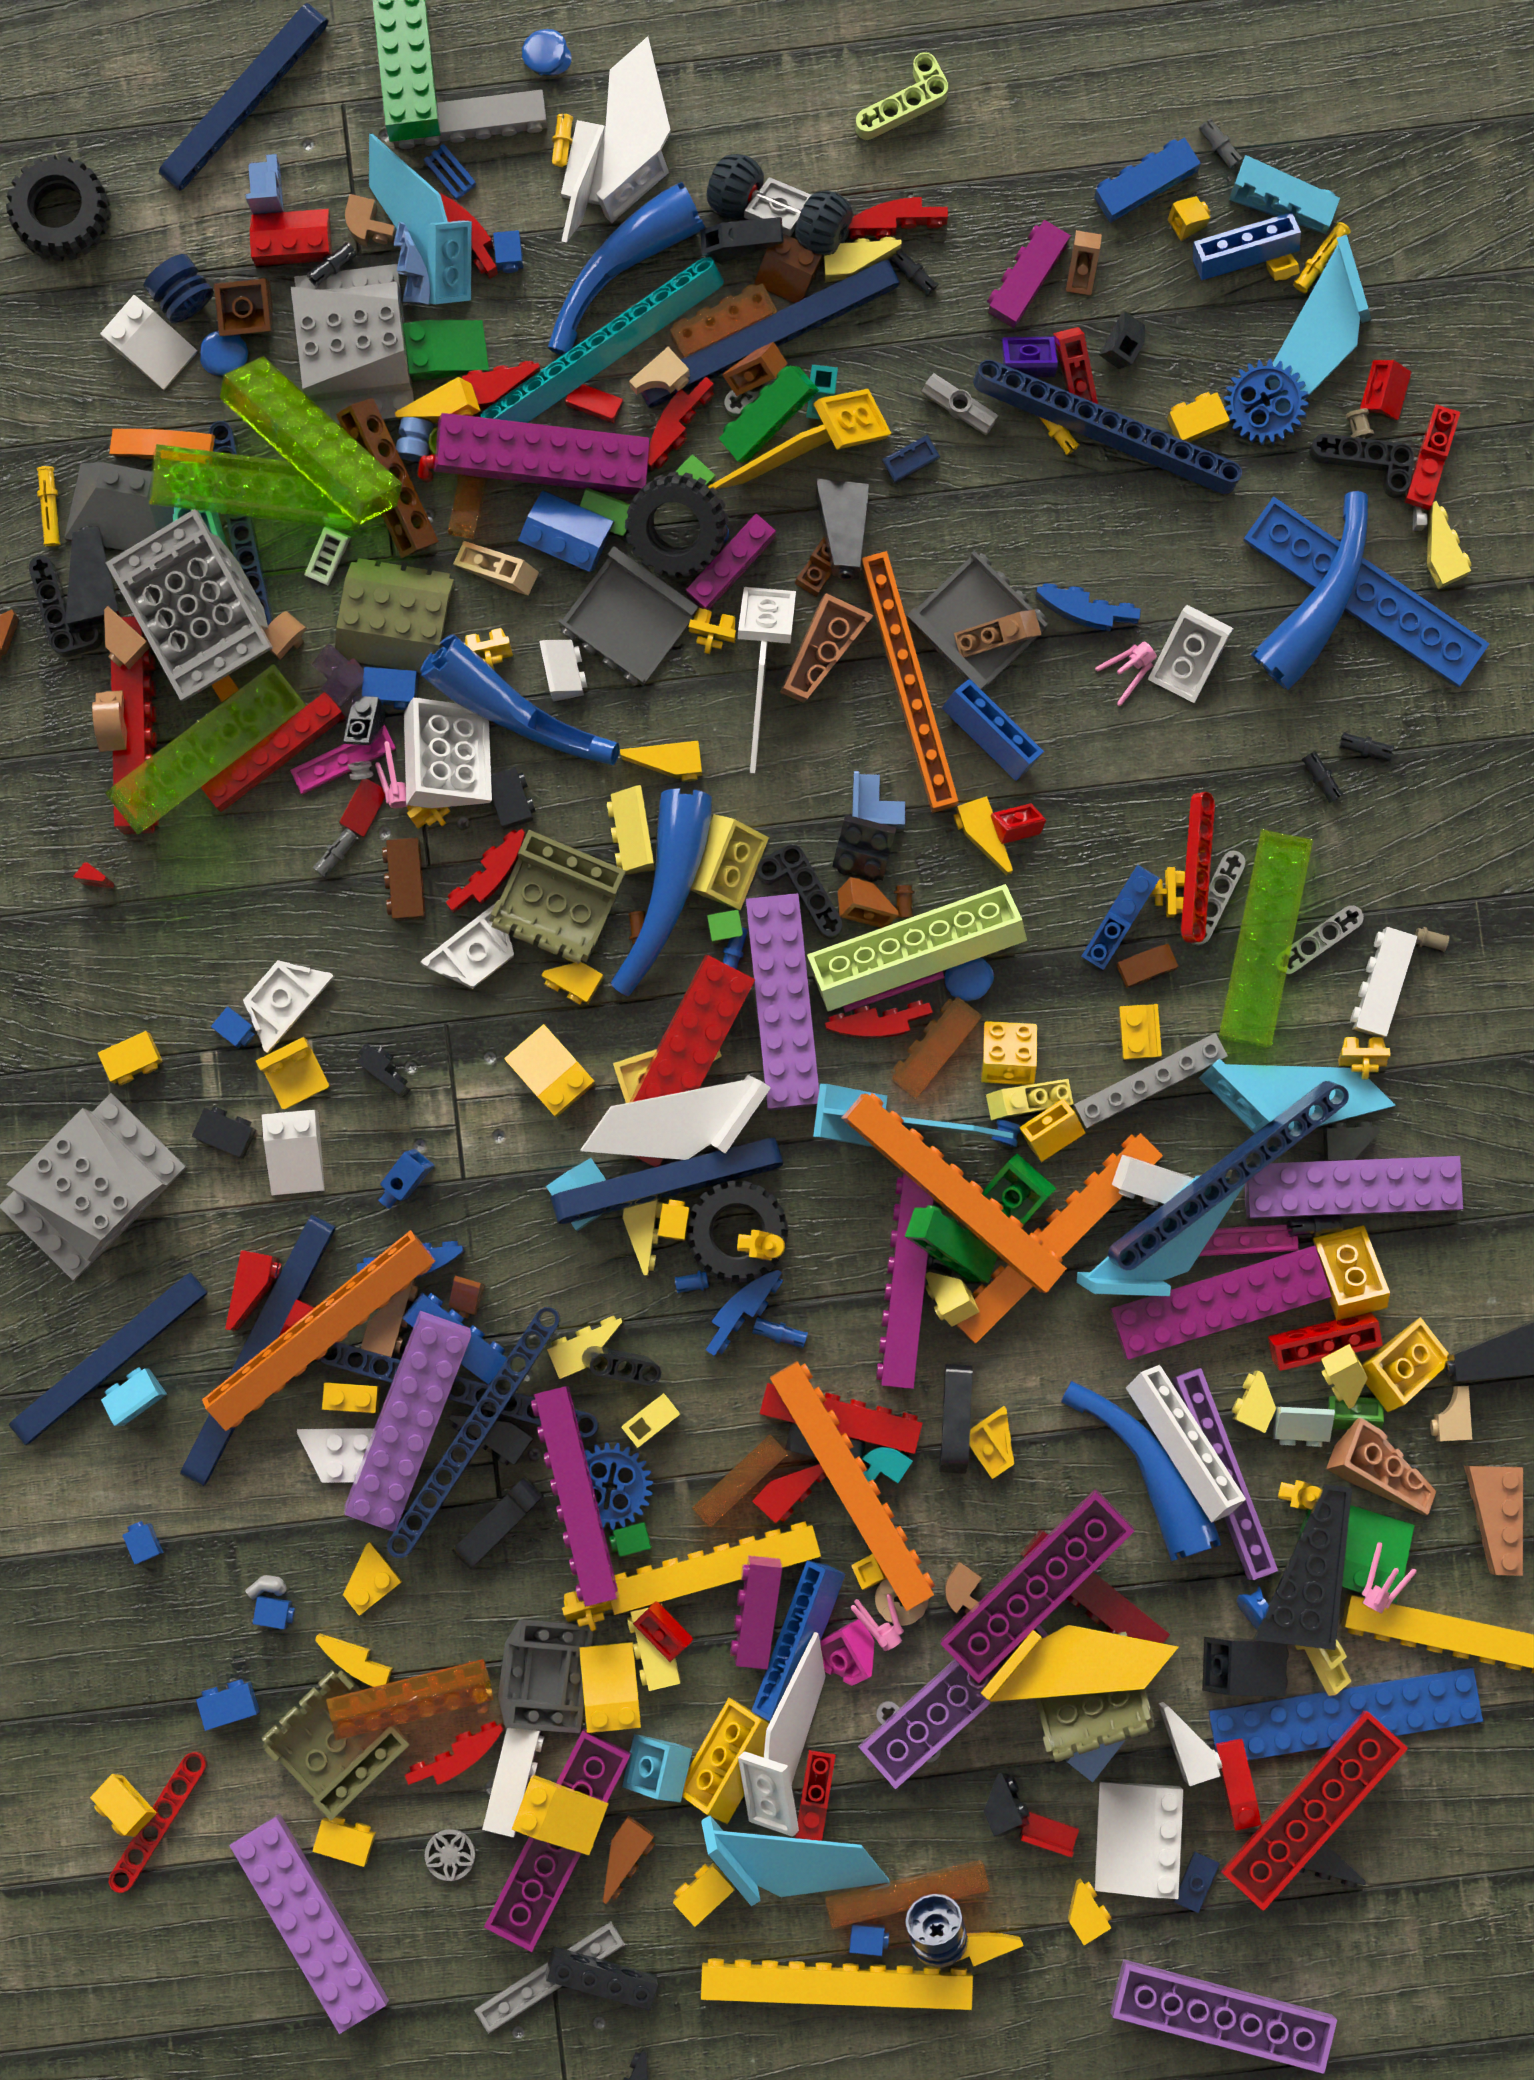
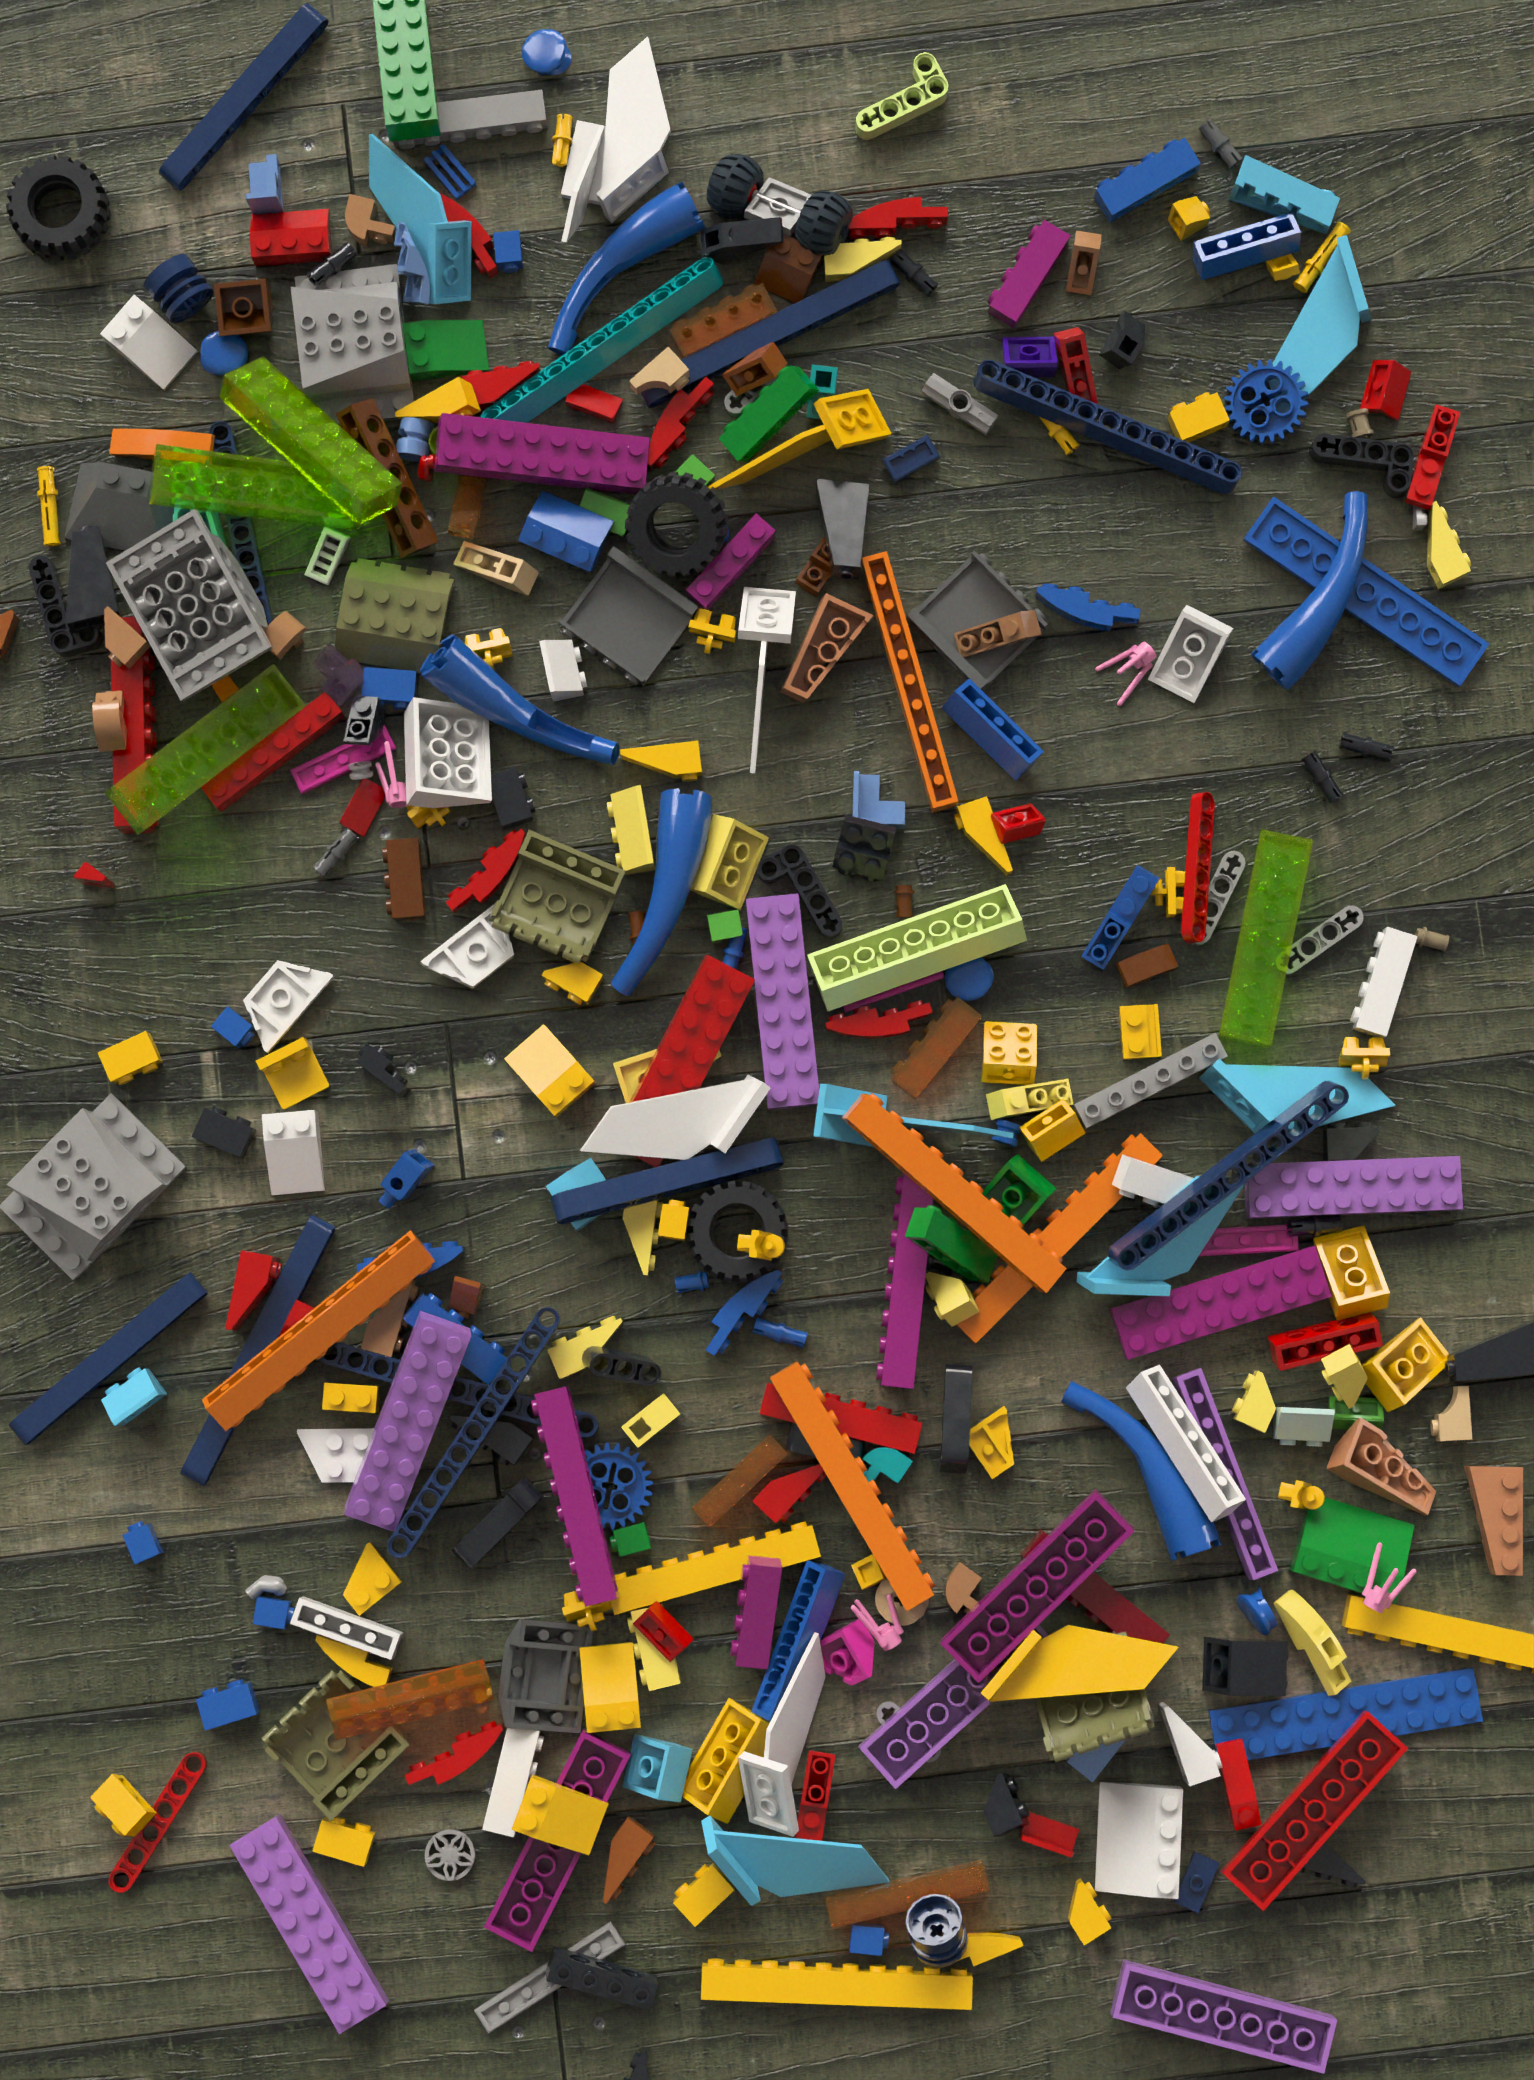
dark orange slope [838,877,898,928] -> none
black wing [1253,1484,1352,1650] -> none
none -> white brick [290,1596,403,1660]

